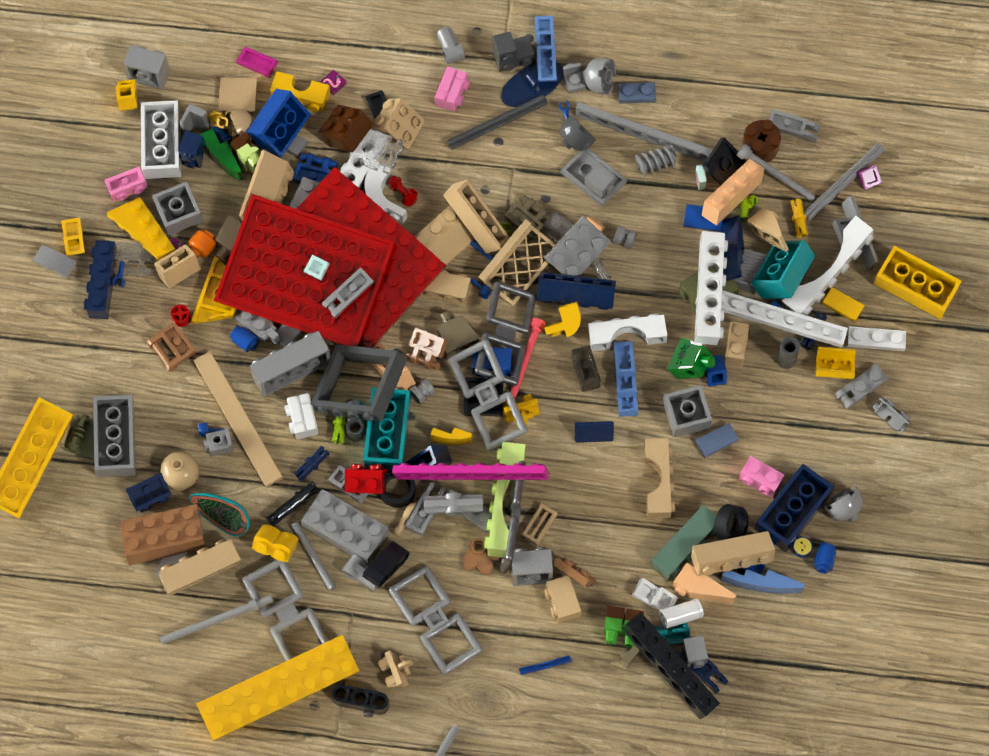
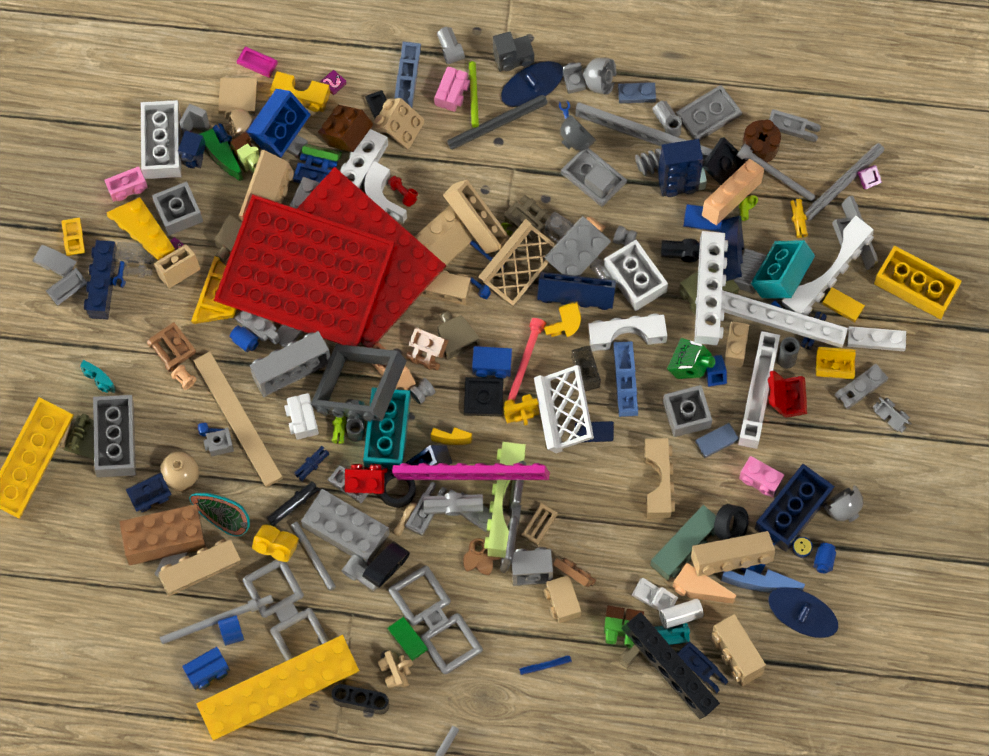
yellow brick [116,79,139,111] -> none
light grey brick [124,45,170,90] -> none
red wheel [171,304,191,327] -> none
orange head [188,230,216,258] -> none
yellow pin [208,110,228,128] -> none
light aqua tile [304,255,330,280] -> none
light grey plate [322,267,374,318] -> none
clear plate [360,130,404,174] -> none
light grey bar [449,339,528,451] -> none
flat silver bar [475,281,537,386] -> none
medium blue slope [535,16,557,82] -> none
light grey brick [682,635,708,669] -> none
tan slope [747,208,789,252] -> none
none -> light grey tile [46,268,87,306]
none -> teal slope [80,360,116,393]
none -> light nougat bush [171,365,197,390]
none -> blue brick [182,647,230,690]
none -> blue brick [218,615,244,646]
none -> bright green tile [302,144,342,161]
none -> green slope [387,617,428,661]
none -> sand blue slope [394,42,421,108]
none -> lime bar [469,61,479,128]
none -> white fence [534,365,594,453]
none -> white brick [604,240,668,311]
none -> light grey piece [652,101,682,137]
none -> dark blue brick [658,139,703,197]
none -> black piece [661,239,717,263]
none -> light grey tile [675,85,742,141]
none -> tan brick [711,614,766,686]
none -> white arch [738,331,780,449]
none -> red bracket [768,371,807,418]
none -> dark blue shield [768,588,838,638]

